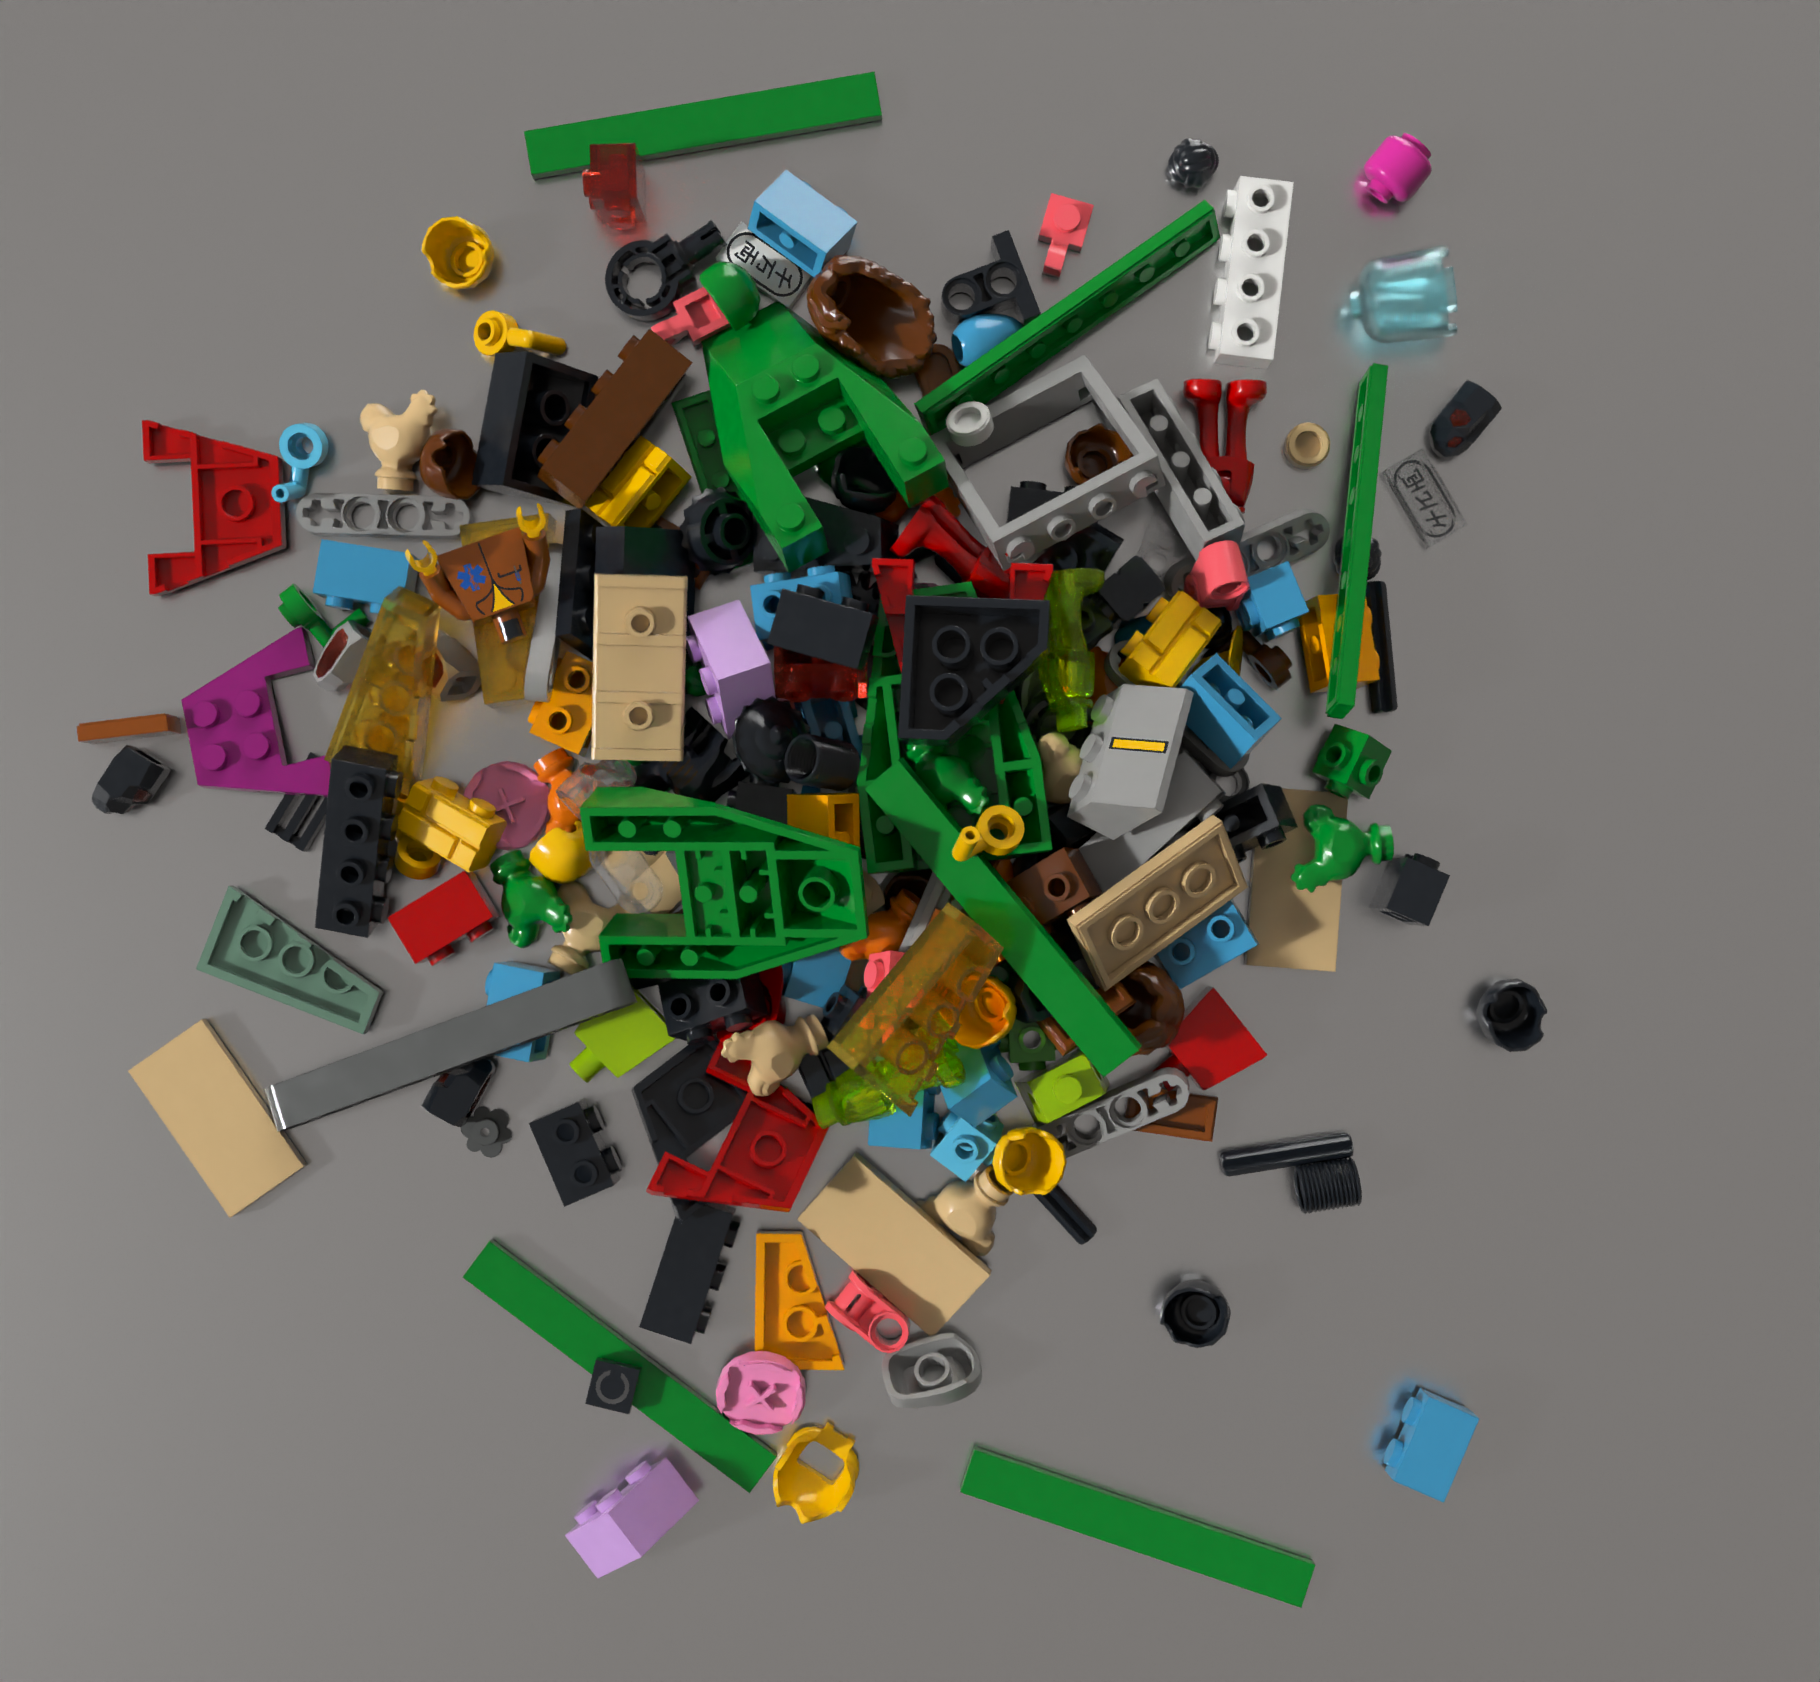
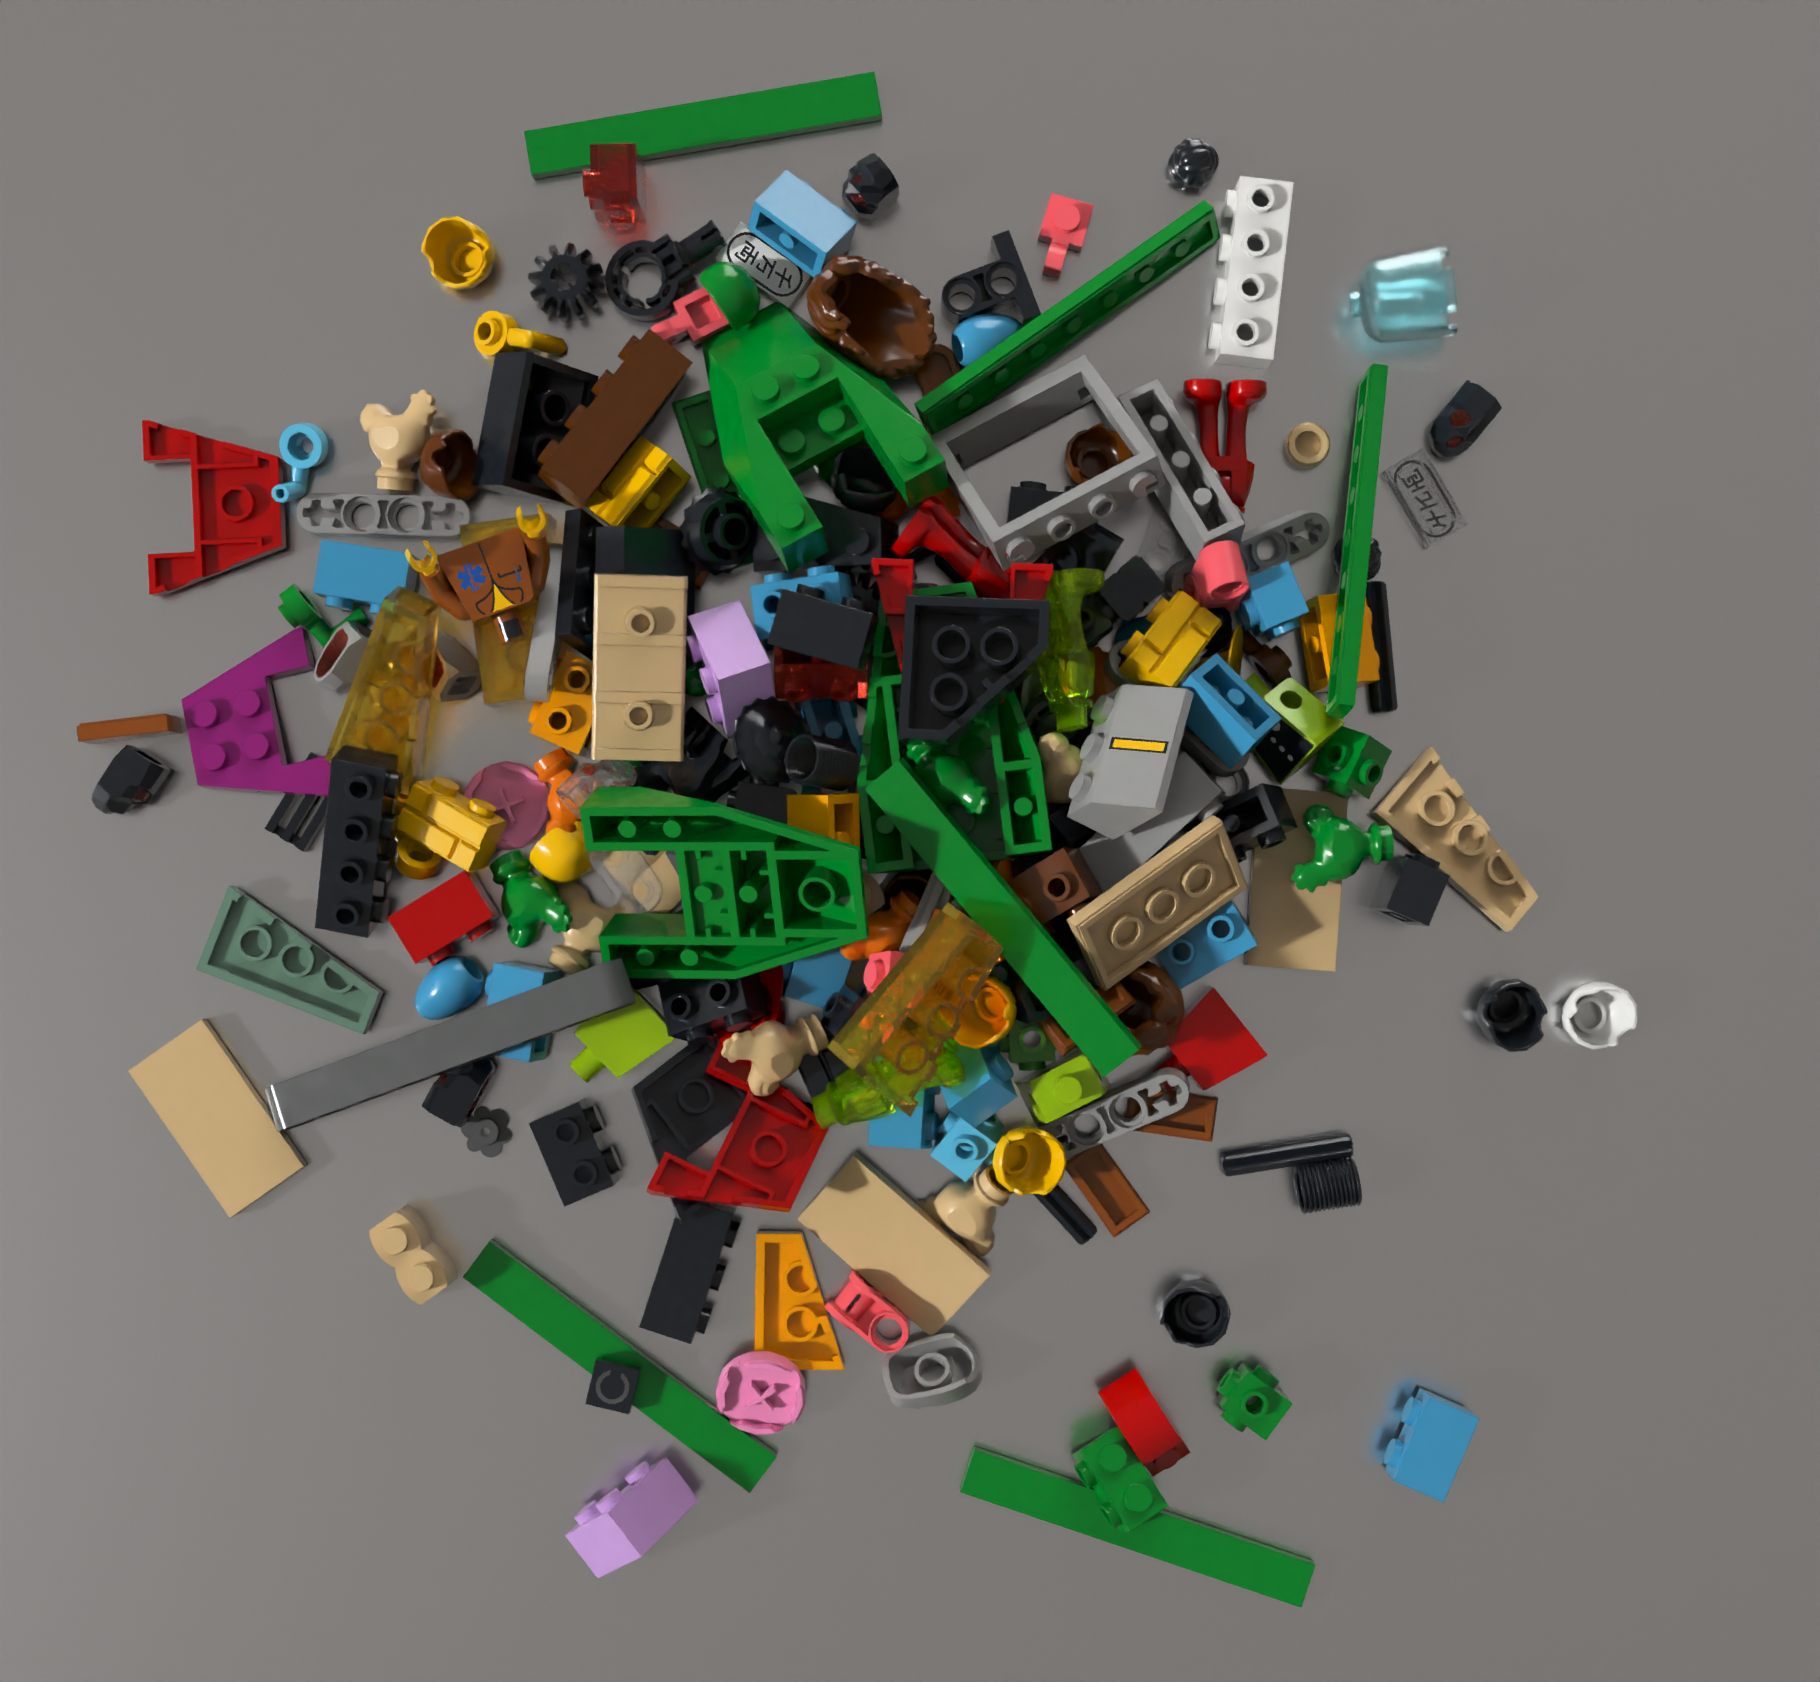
yellow helmet [773,1422,859,1524] -> none
white tile [946,401,994,447] -> none
yellow plate [952,805,1025,862] -> none
dark pink head [1364,133,1432,204] -> none
none -> tan brick [369,1205,457,1305]
none -> dark azure animal [414,956,484,1020]
none -> black gear [528,243,606,321]
none -> black rock [842,153,899,220]
none -> dark orange tile [1065,1143,1150,1238]
none -> green brick [1072,1426,1168,1533]
none -> red brick [1098,1368,1191,1477]
none -> green brick [1216,1363,1292,1440]
none -> lime torso [1245,673,1345,785]
none -> tan wing [1371,746,1539,932]
none -> white hair [1562,982,1637,1050]

